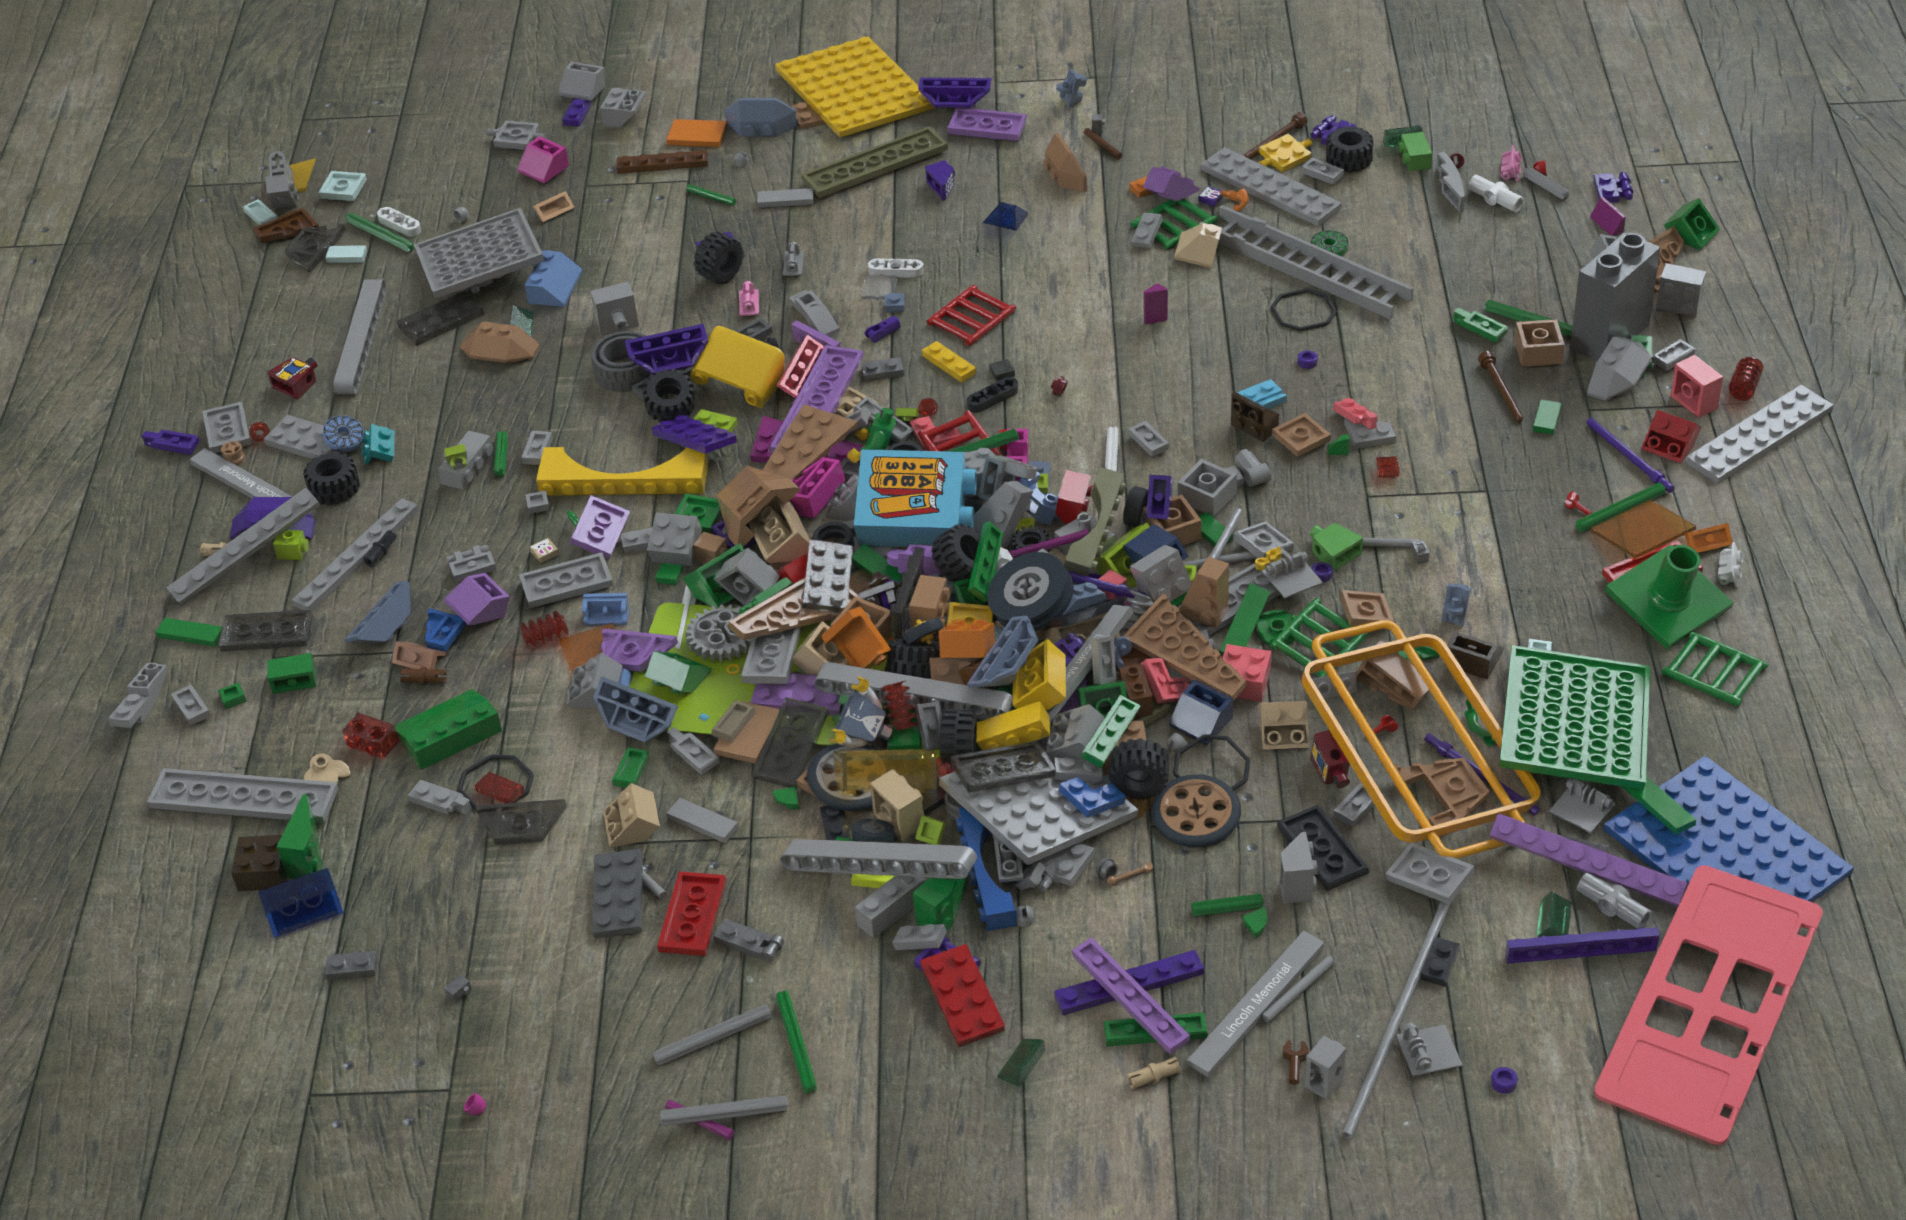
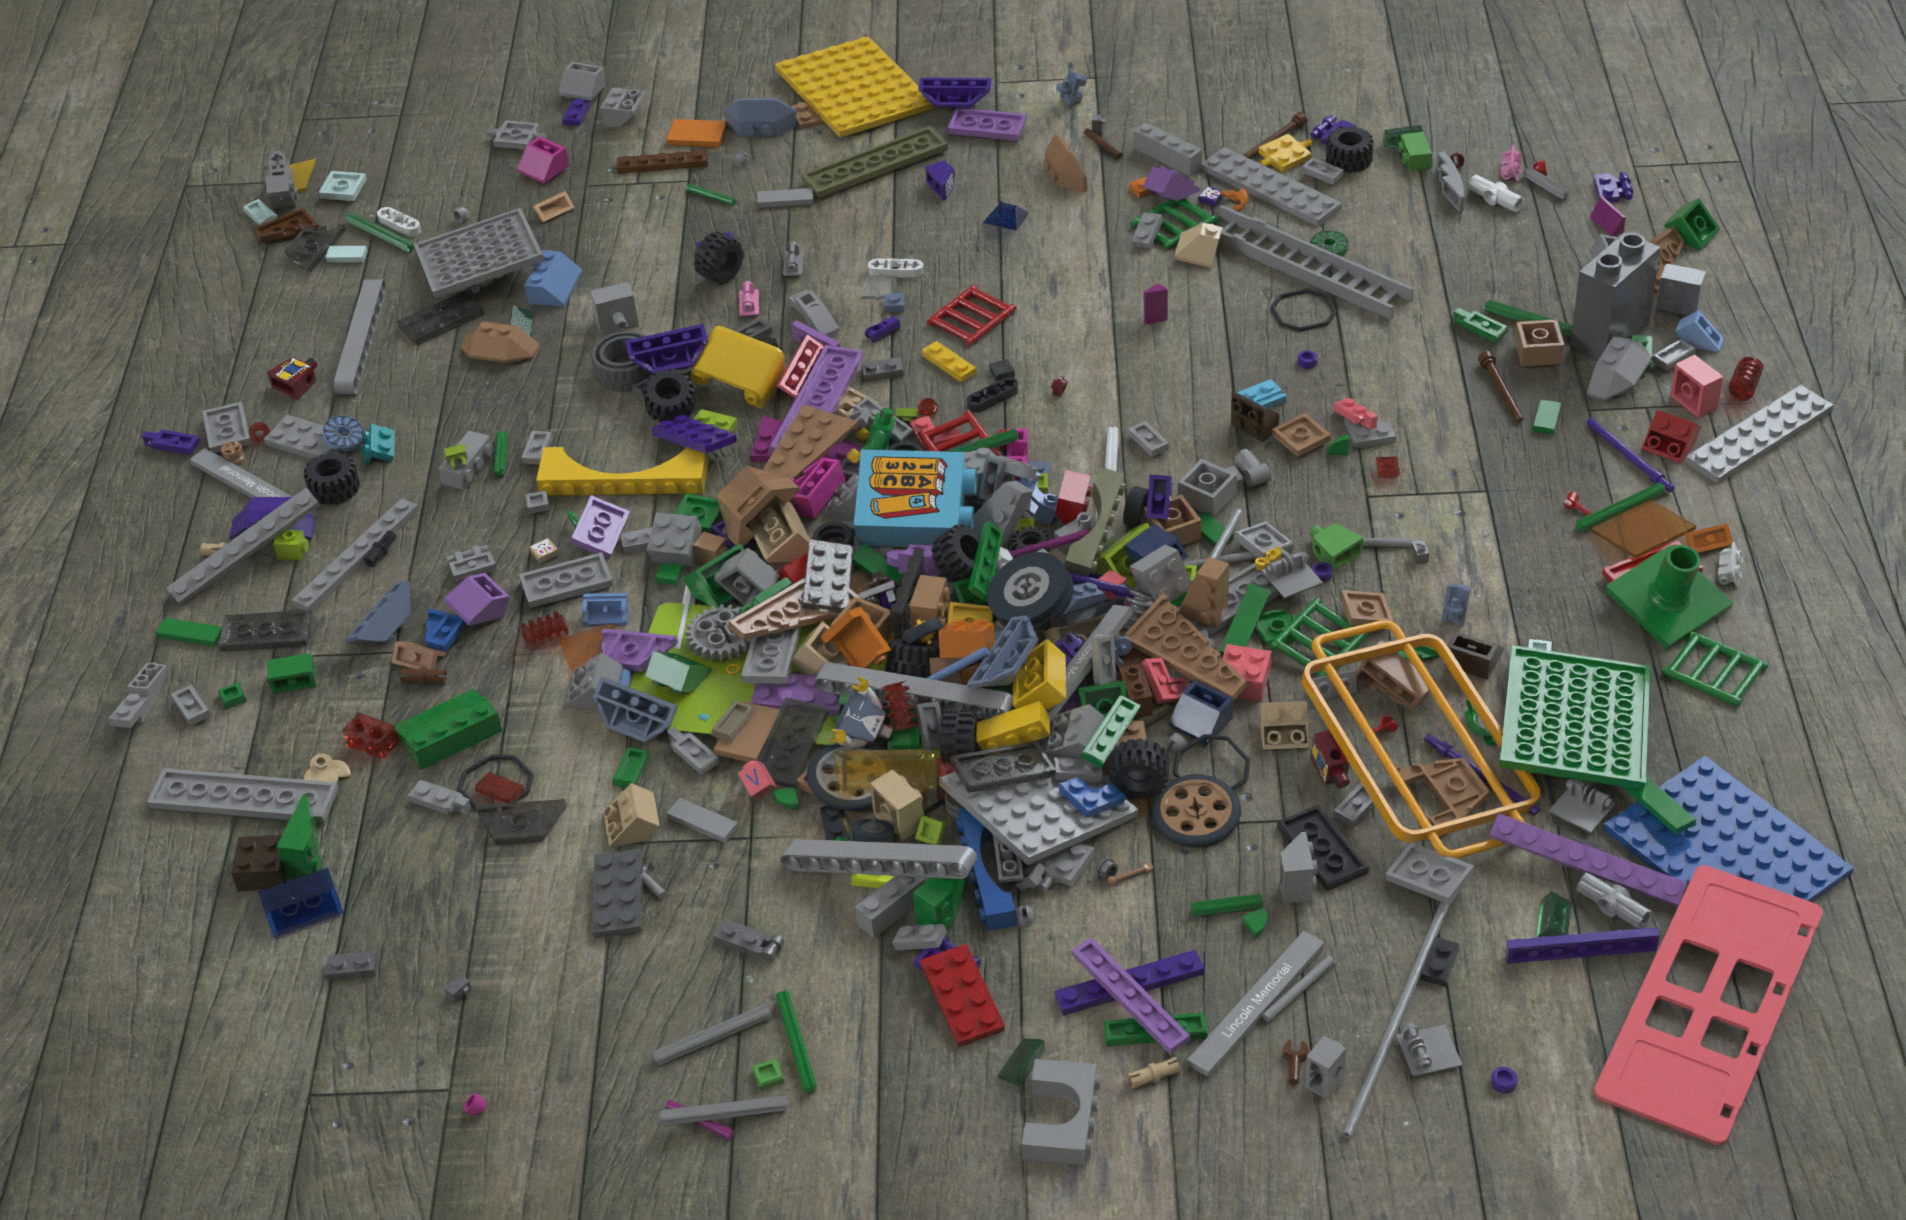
red plate [657,871,727,956] -> none
none -> coral brick [738,761,777,799]
none -> bright green tile [752,1059,784,1091]
none -> medium blue bar [926,647,989,681]
none -> light grey arch [1022,1059,1101,1165]
none -> light grey brick [1134,123,1202,176]
none -> light blue slope [1675,310,1724,352]

